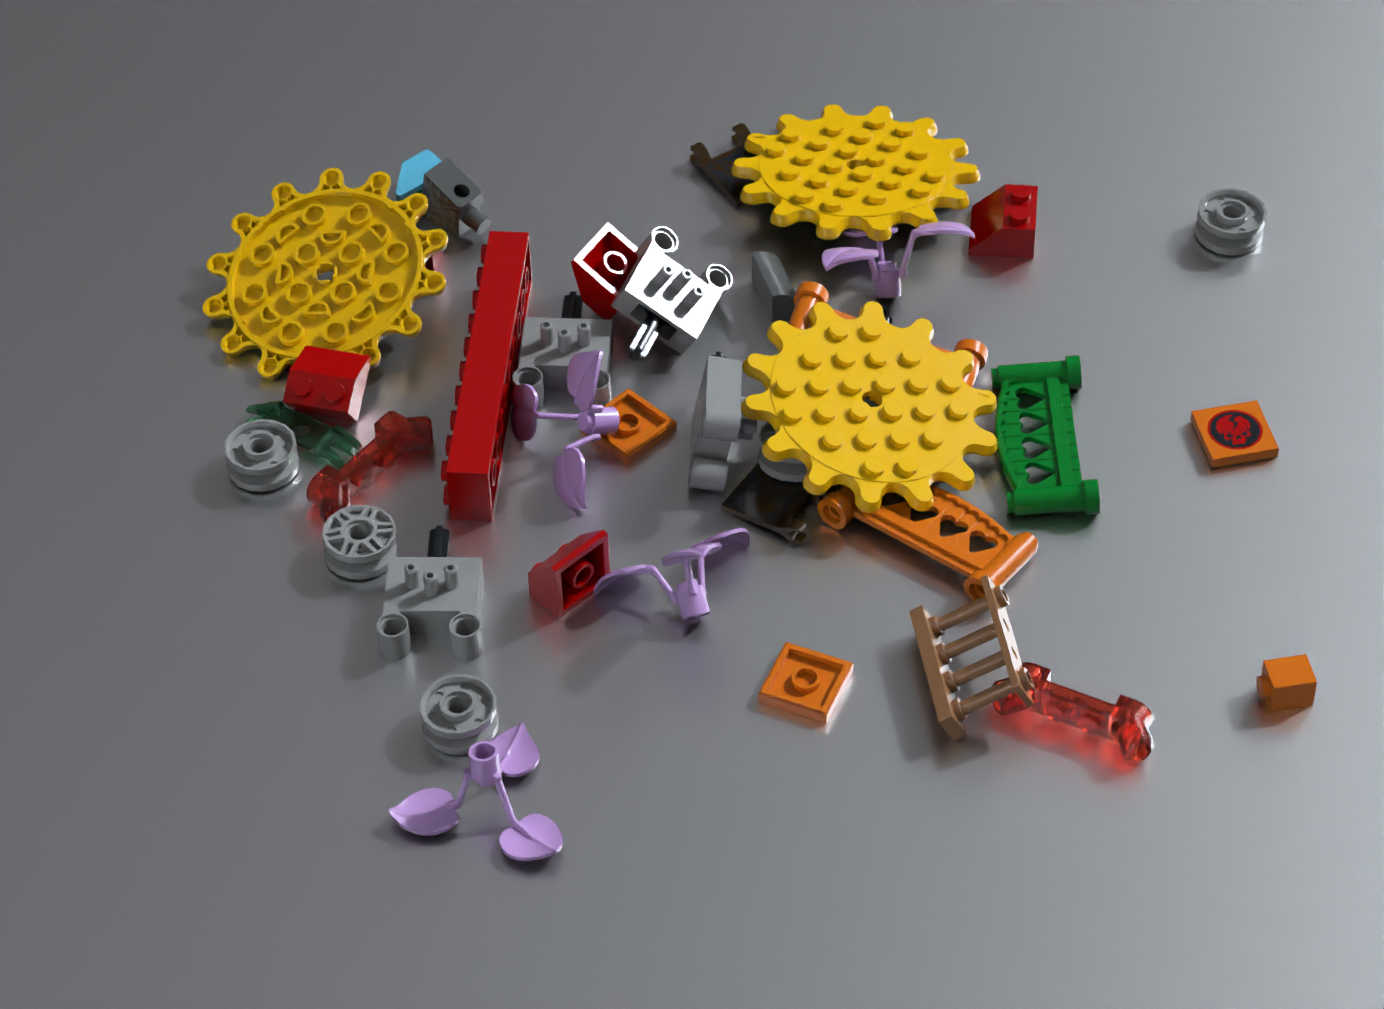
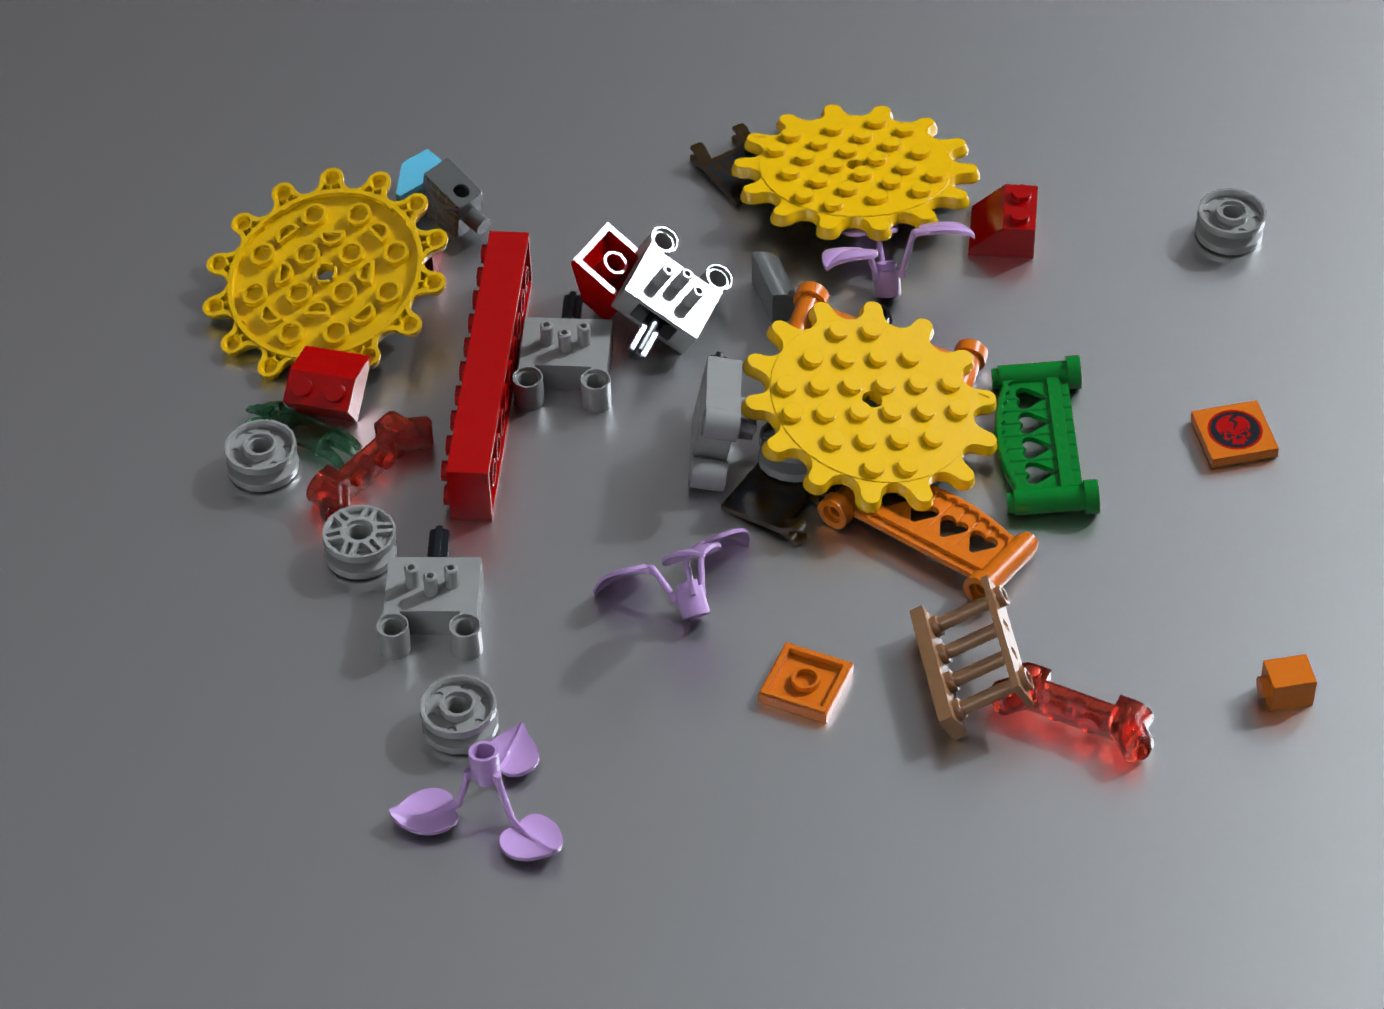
lavender plant [511,350,620,510] -> none
red slope [528,530,610,619] -> none
orange tile [580,388,677,466] -> none

